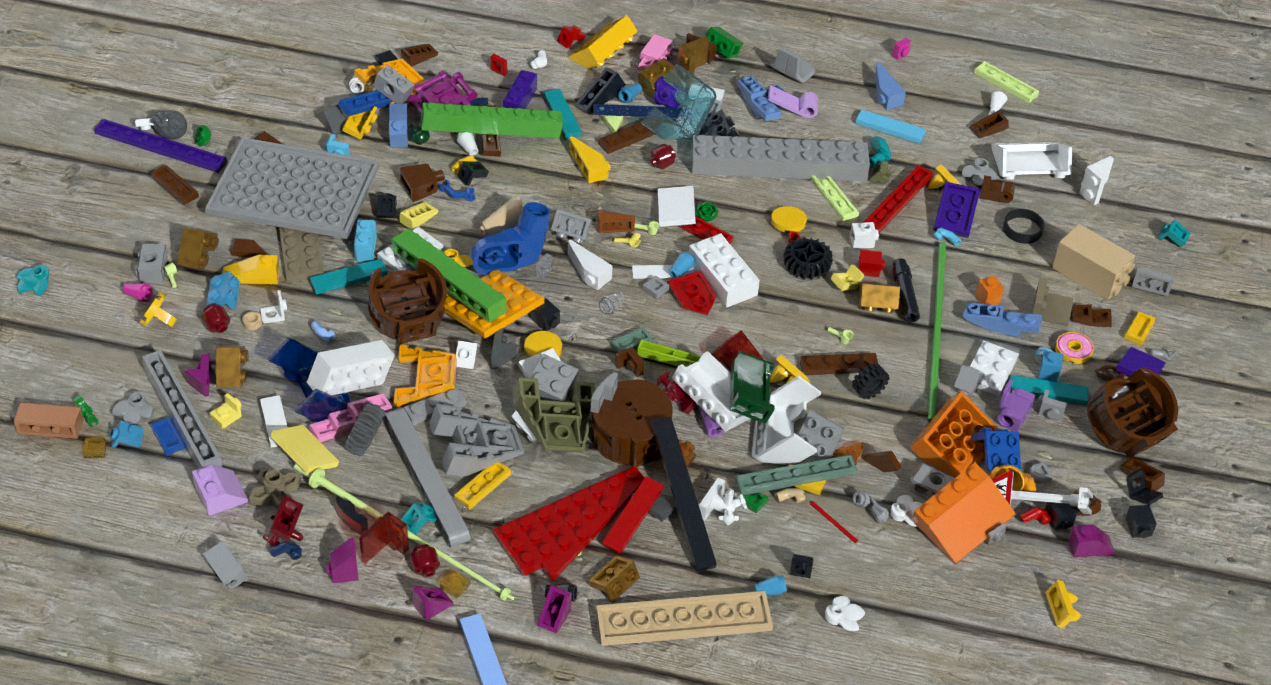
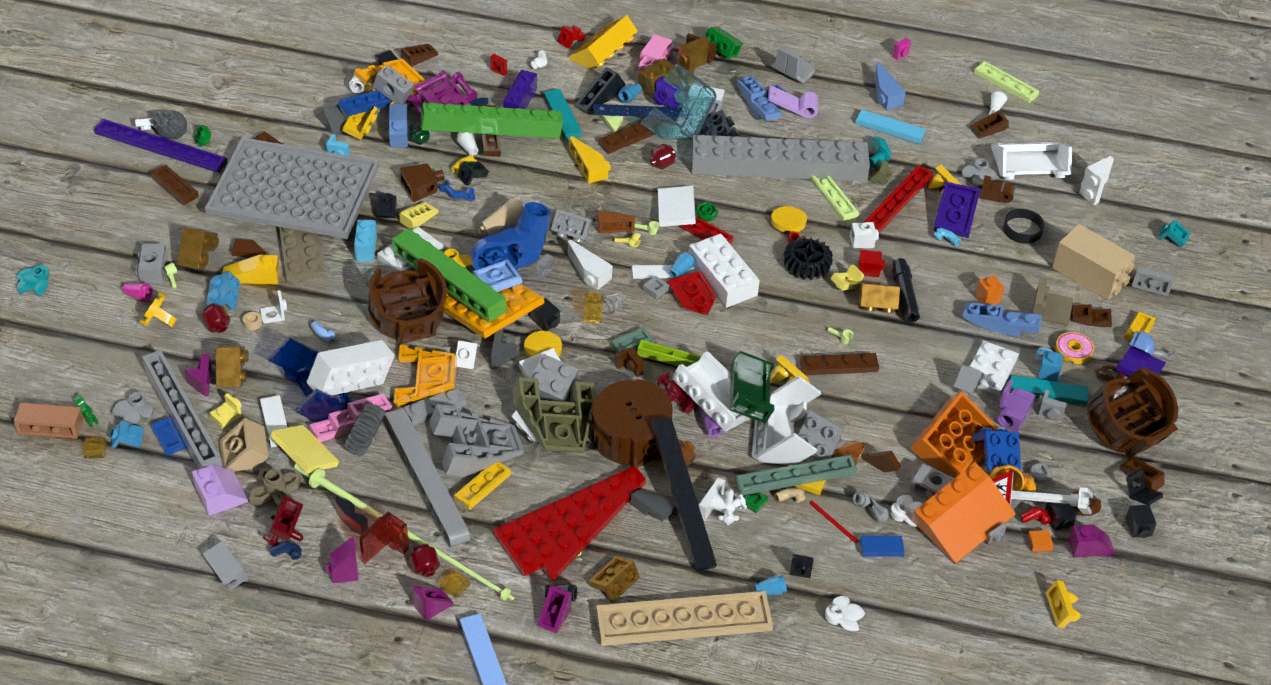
teal tile [310,259,387,295] -> none
teal bracket [400,503,437,535] -> none
light grey slope [591,372,618,413] -> none
red tile [602,476,664,555] -> none
clear red bracket [710,330,764,372] -> none
black tyre [852,363,890,399] -> none
bright green piece [928,242,946,423] -> none
none -> tan slope [219,418,268,472]
none -> light blue tile [473,259,522,292]
none -> clear yellow bracket [583,292,604,323]
none -> blue tile [860,536,904,557]
none -> orange tile [1028,530,1054,552]
none -> medium blue piece [1130,331,1155,356]

